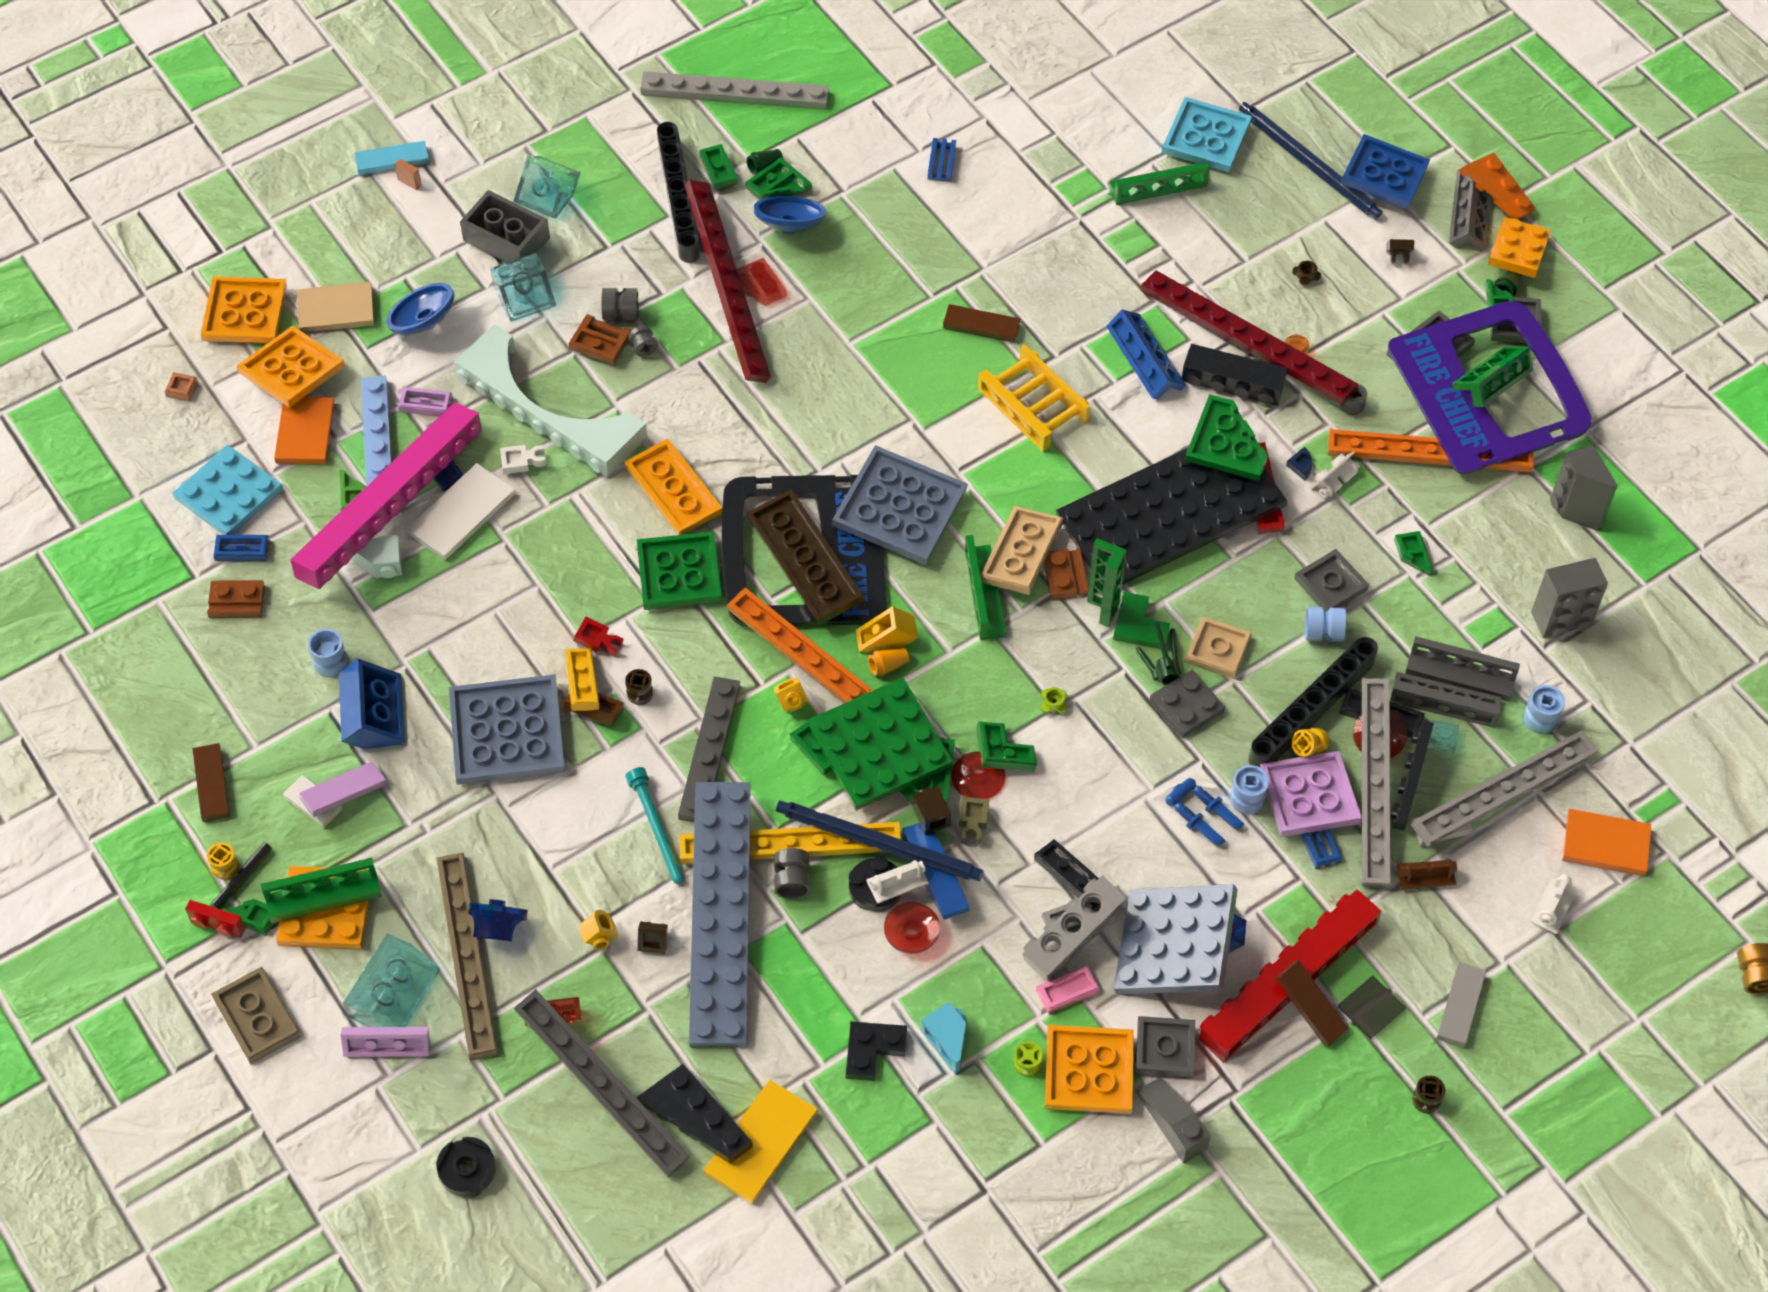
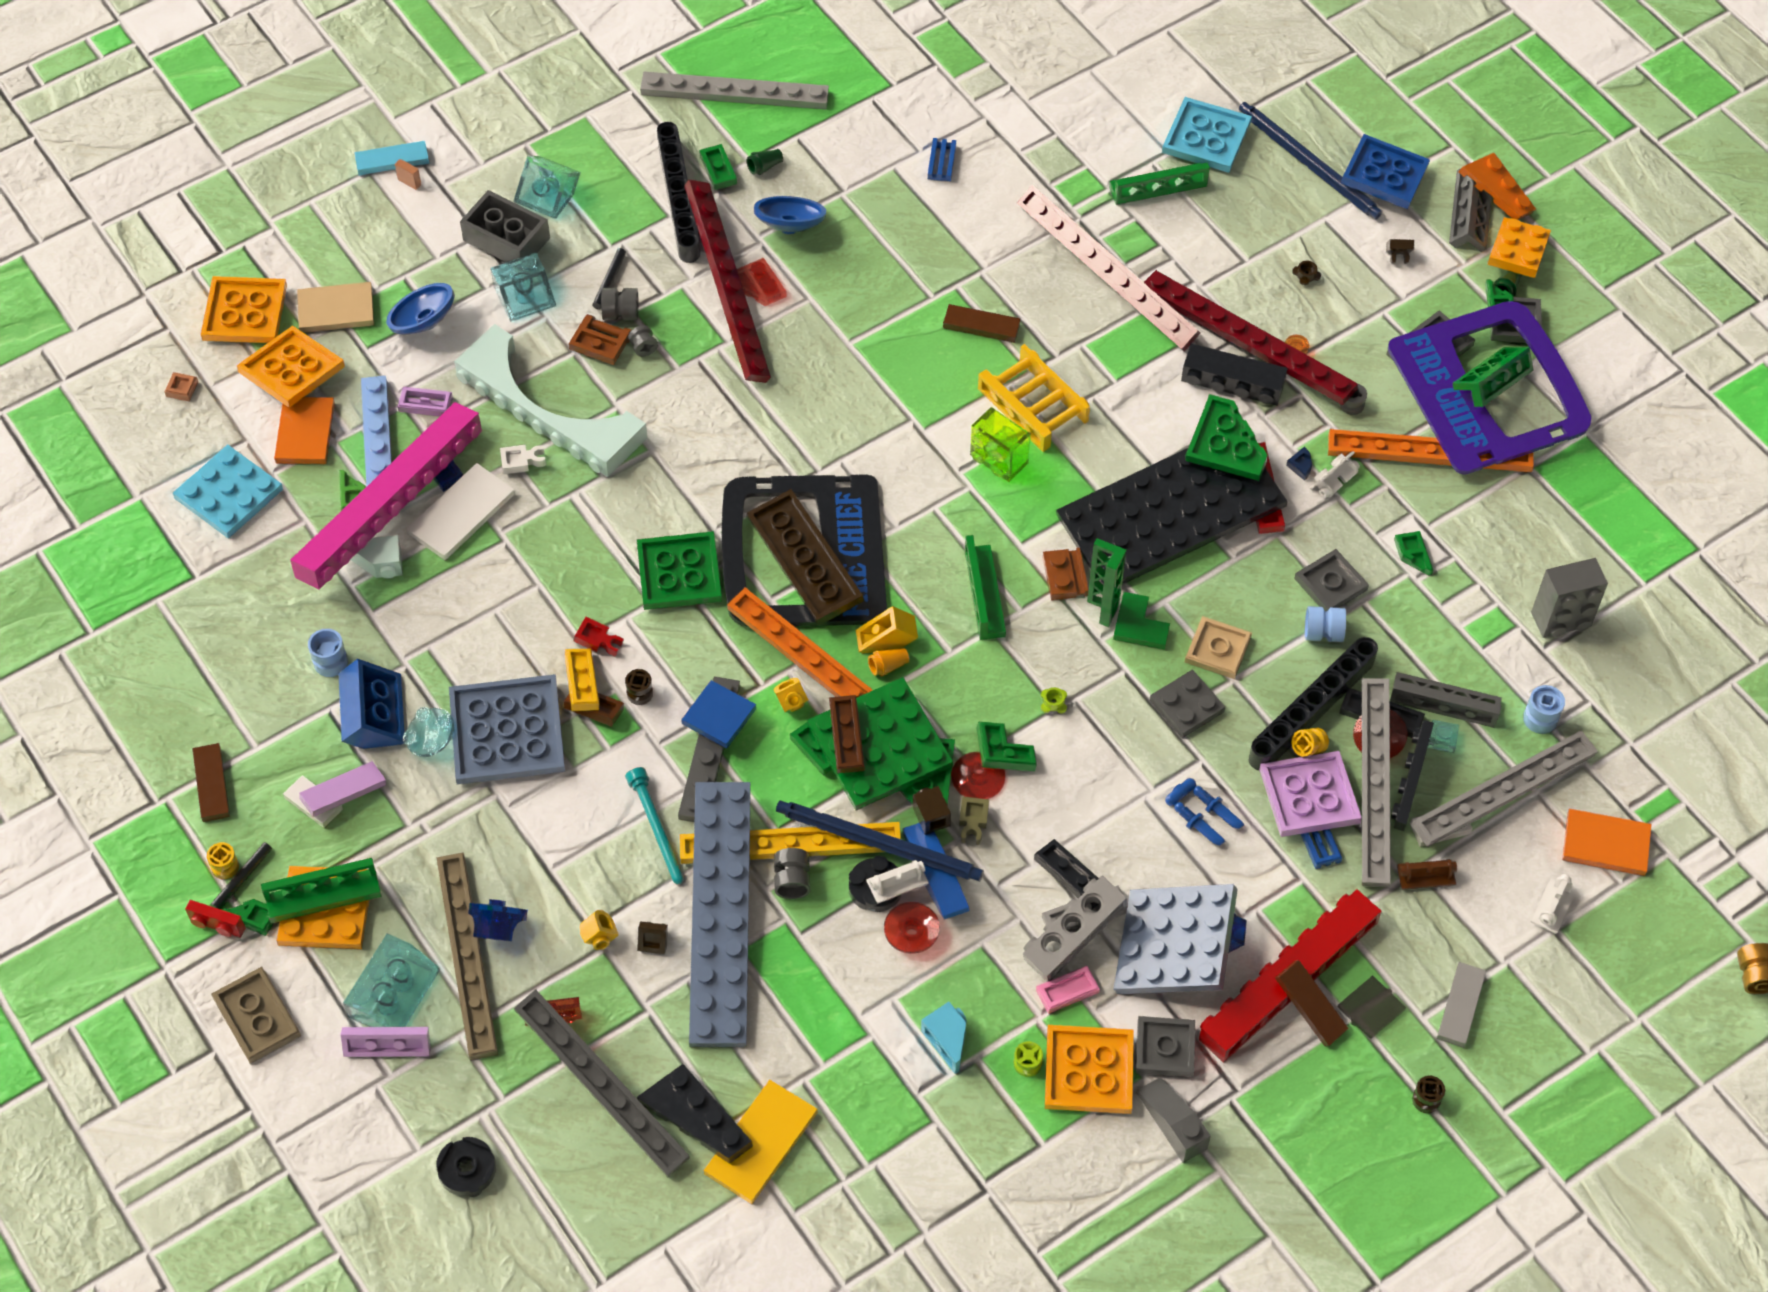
dark orange plate [207,580,265,618] -> none
blue tile [213,535,269,561] -> none
light orange plate [625,438,722,535] -> none
green wing [745,157,812,200] -> none
sand blue plate [832,445,968,565] -> none
black plate [846,1021,907,1081] -> none
tan tile [980,506,1063,595] -> none
blue fence [1106,309,1186,399] -> none
dark green plant [1136,622,1181,684] -> none
light blue wheel [1230,765,1269,814] -> none
dark grey fence [1405,636,1520,702] -> none
dark grey slope [1550,445,1618,531] -> none
none -> clear light blue dish [403,707,454,757]
none -> black bar [592,248,626,309]
none -> blue tile [681,680,756,749]
none -> reddish brown tile [829,695,864,774]
none -> clear neon green brick [970,407,1031,482]
none -> plate [1017,185,1201,352]

